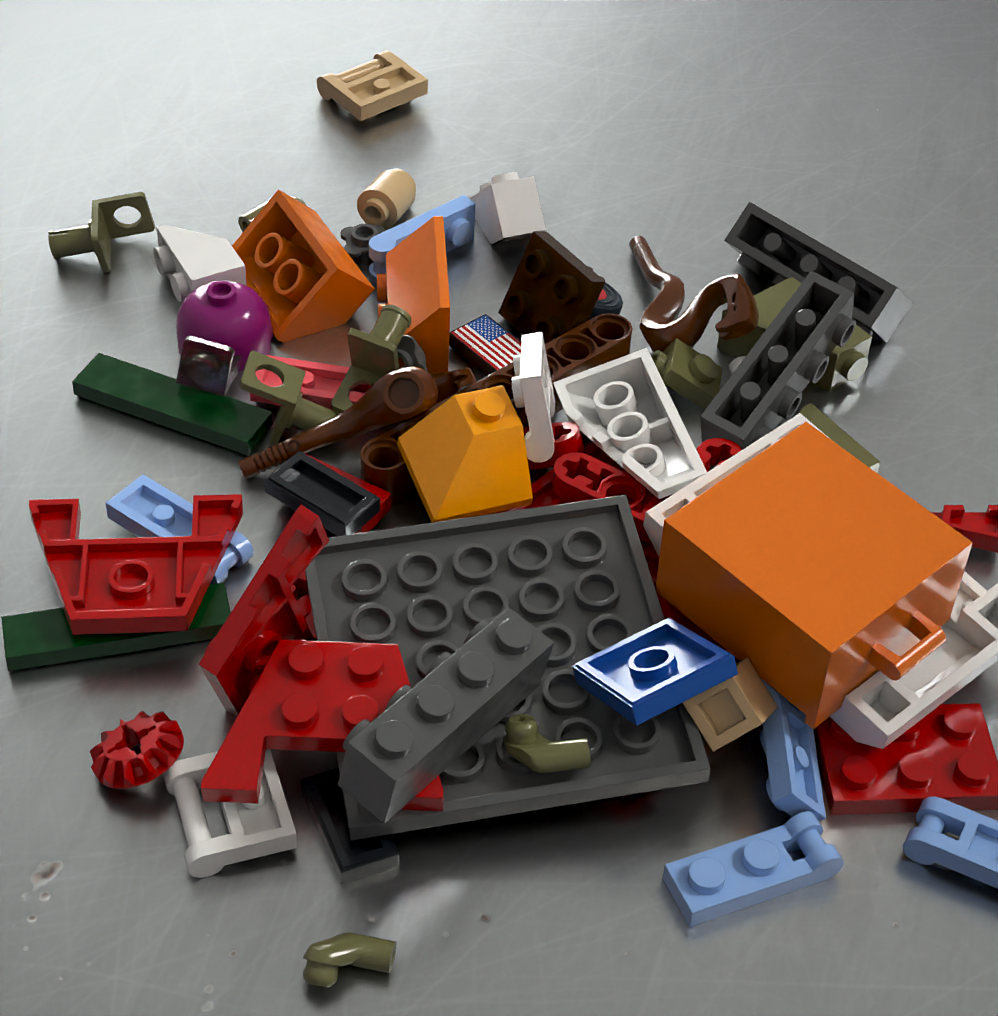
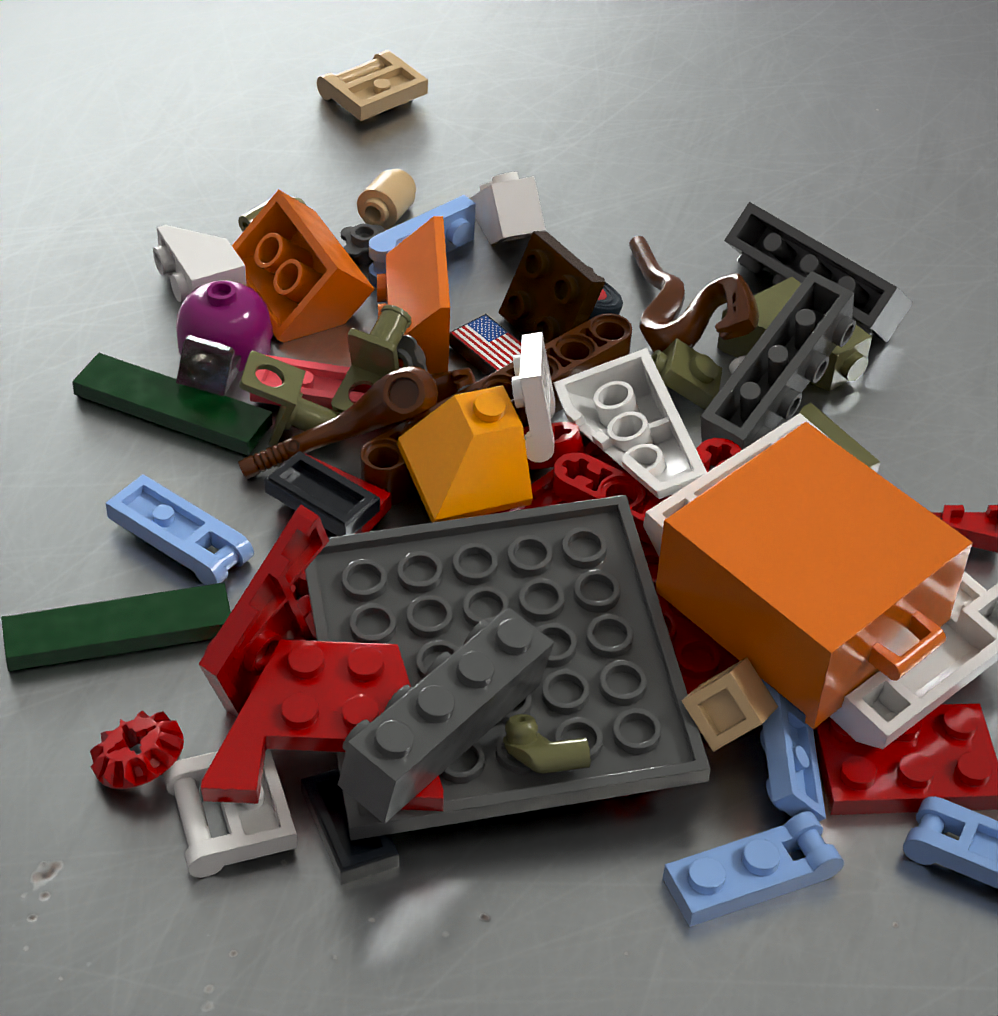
red wing [29,494,243,635] -> none
olive bracket [48,192,155,273] -> none
olive arm [303,932,396,987] -> none
blue tile [572,618,738,725] -> none

